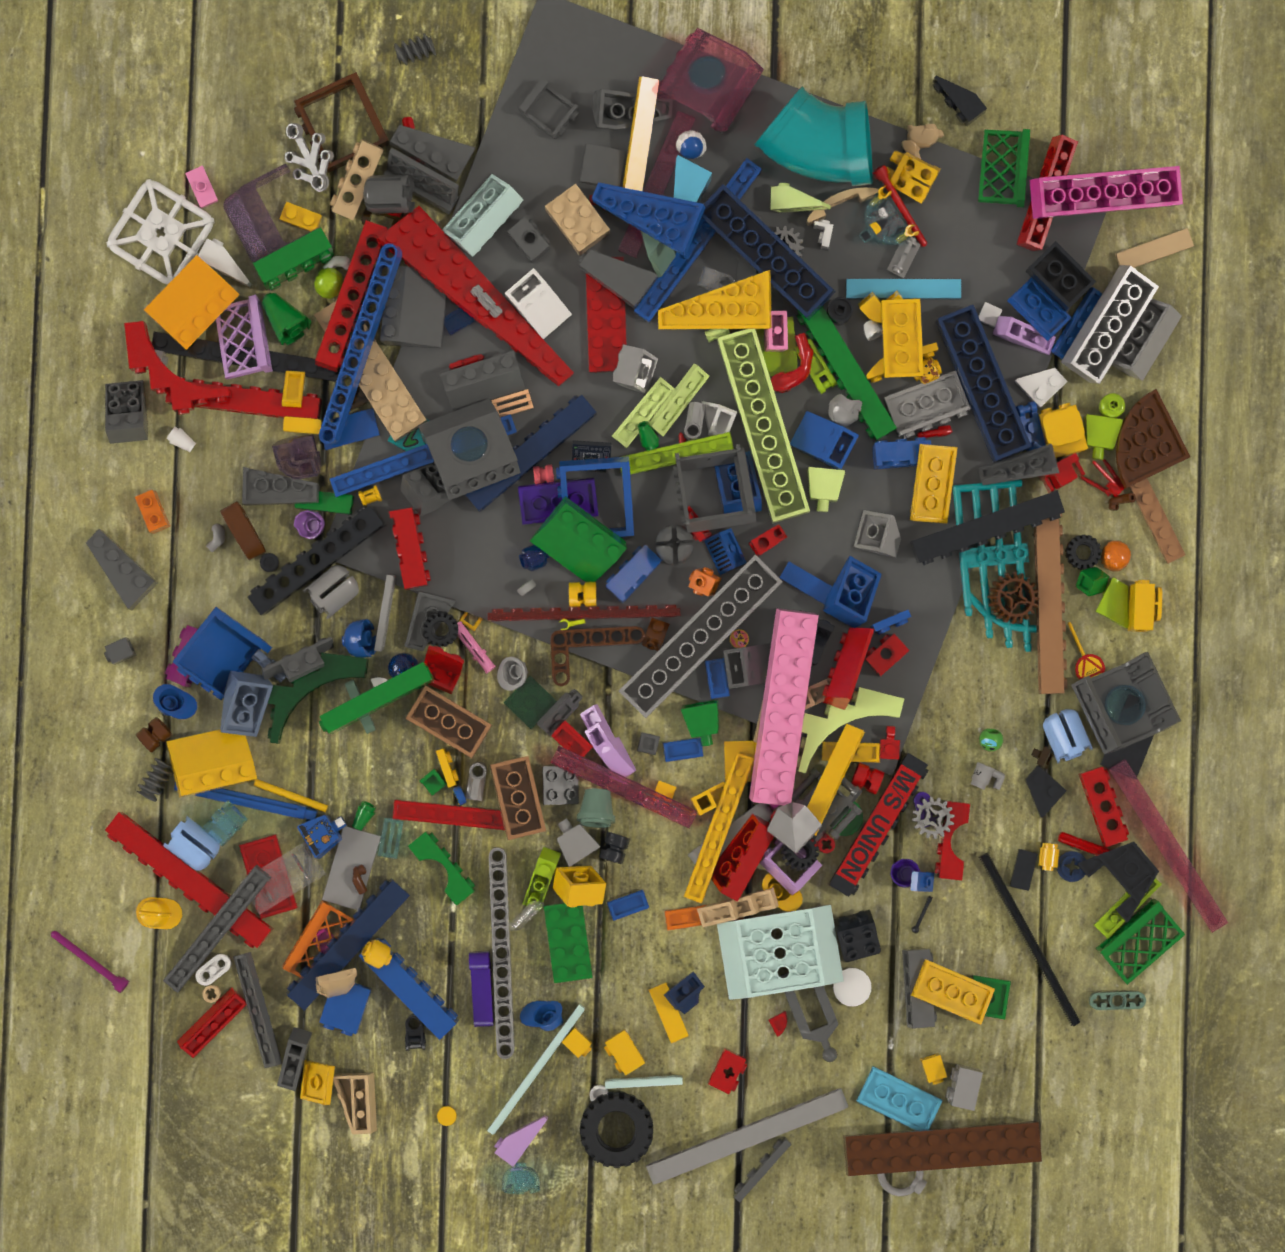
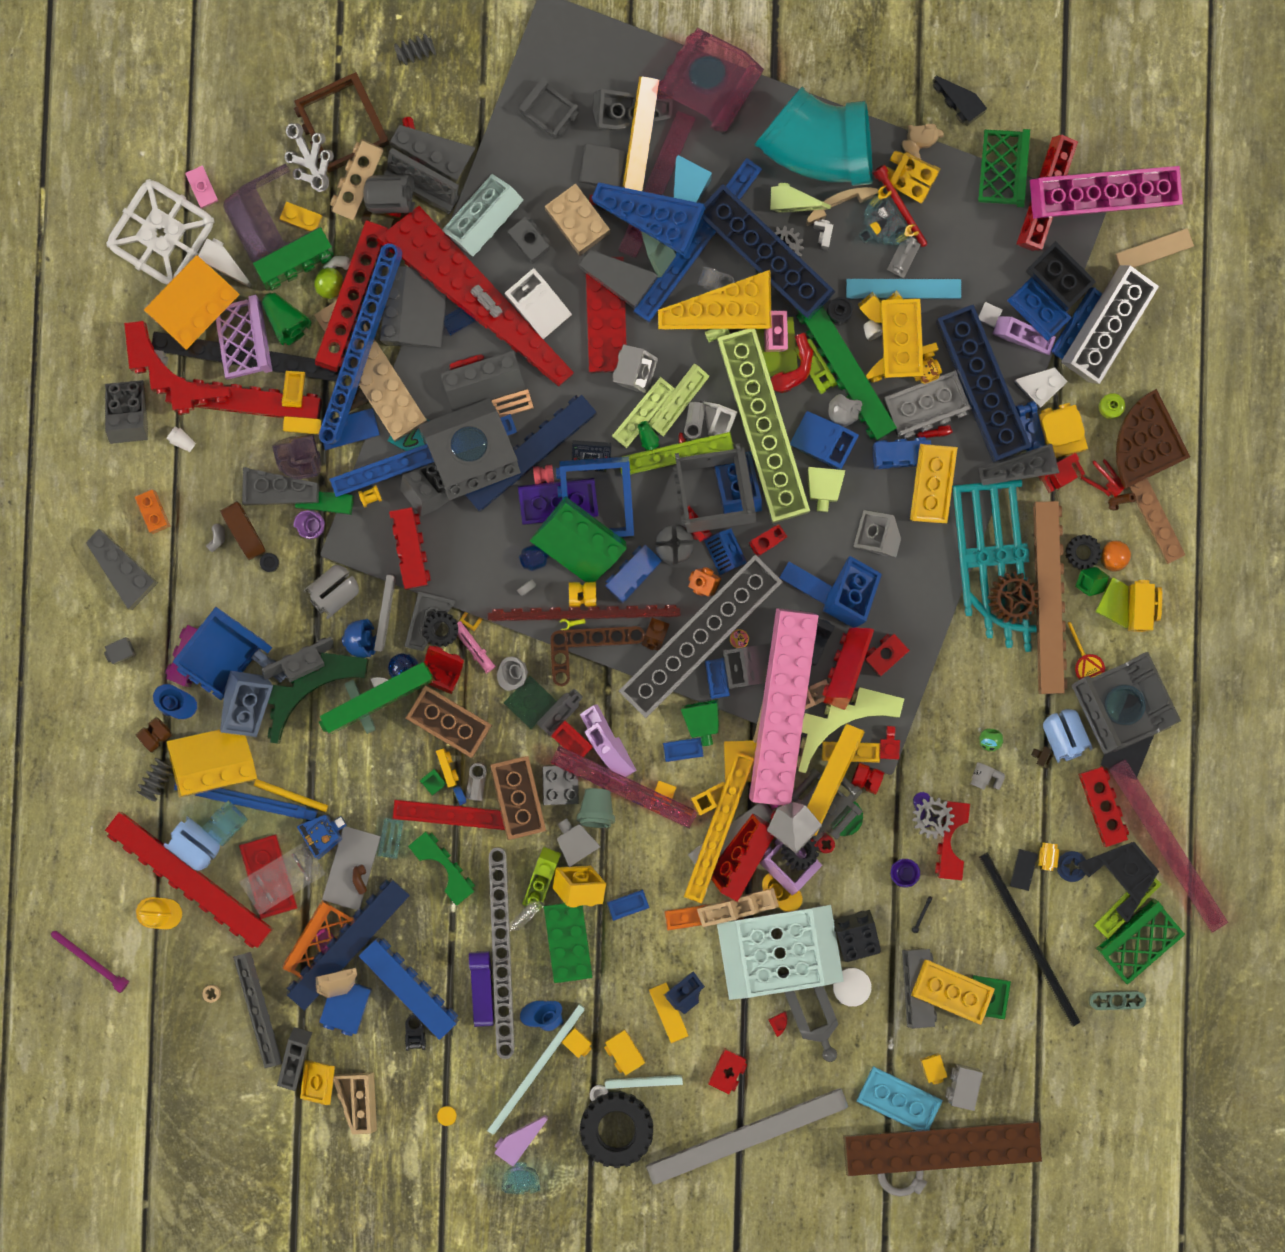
dark grey tile [163,865,271,993] -> none
red slope [177,987,247,1058] -> none
white plate [196,954,231,986] -> none
black brick [248,505,386,616] -> none
green cone [352,801,376,831] -> none
yellow head [362,940,392,969] -> none
black wheel [599,831,630,864] -> none
dark grey tile [637,732,660,755] -> none
hair [676,130,707,159] -> none
dark grey plate [733,1137,792,1202] -> none
brick [828,753,929,897] -> none
blue plate [870,610,911,635] -> none
black brick [910,490,1065,565] -> none
blue plate [910,871,934,892] -> none
black wing [1025,765,1067,818] -> none
red axle [1058,832,1110,856] -> none
lime torso [1084,414,1123,460] -> none
light grey slope [1112,299,1182,381] -> none

